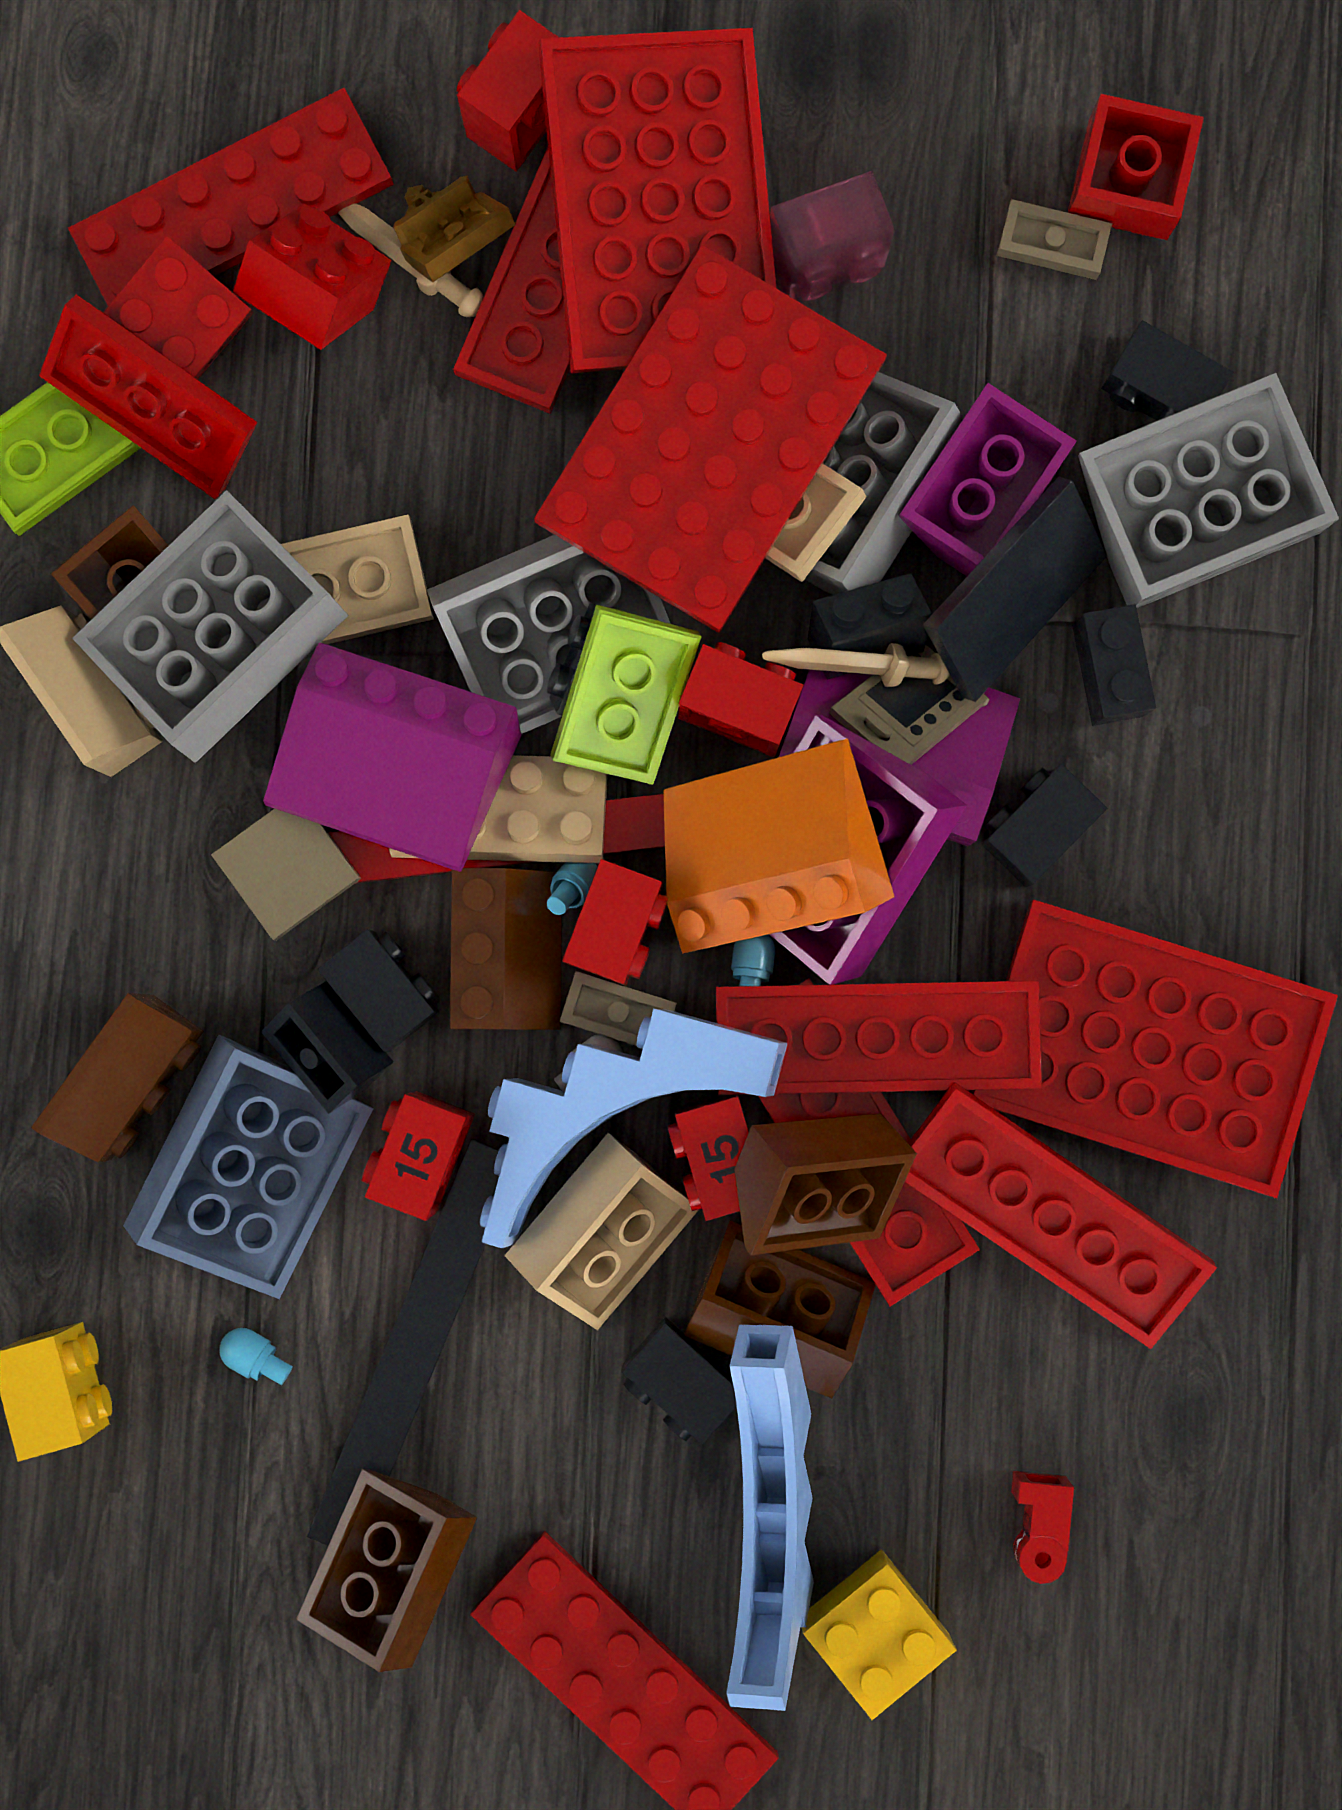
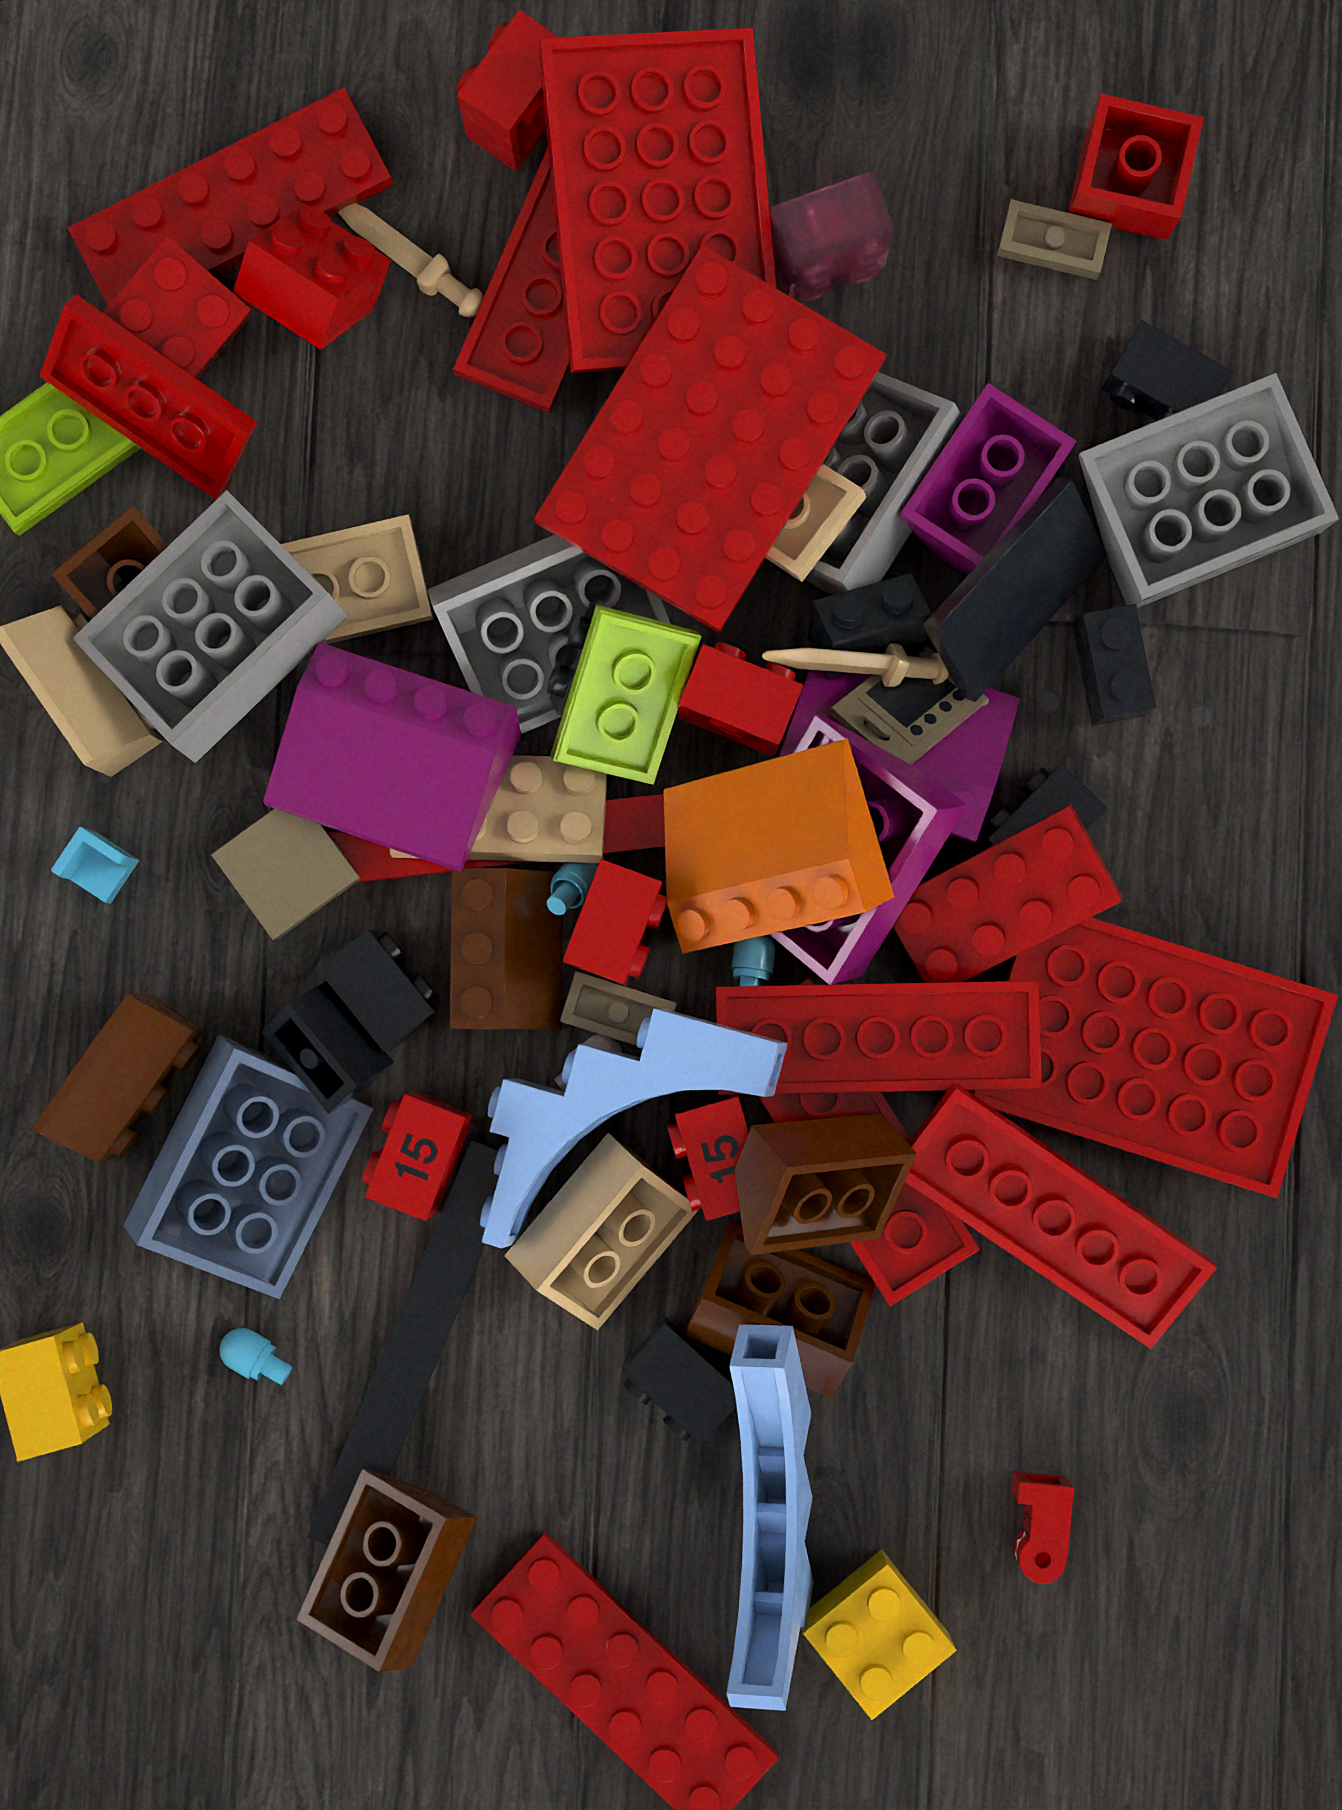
pearl gold slope [393,176,515,282] -> none
none -> medium azure panel [51,826,139,904]
none -> red plate [893,804,1123,983]

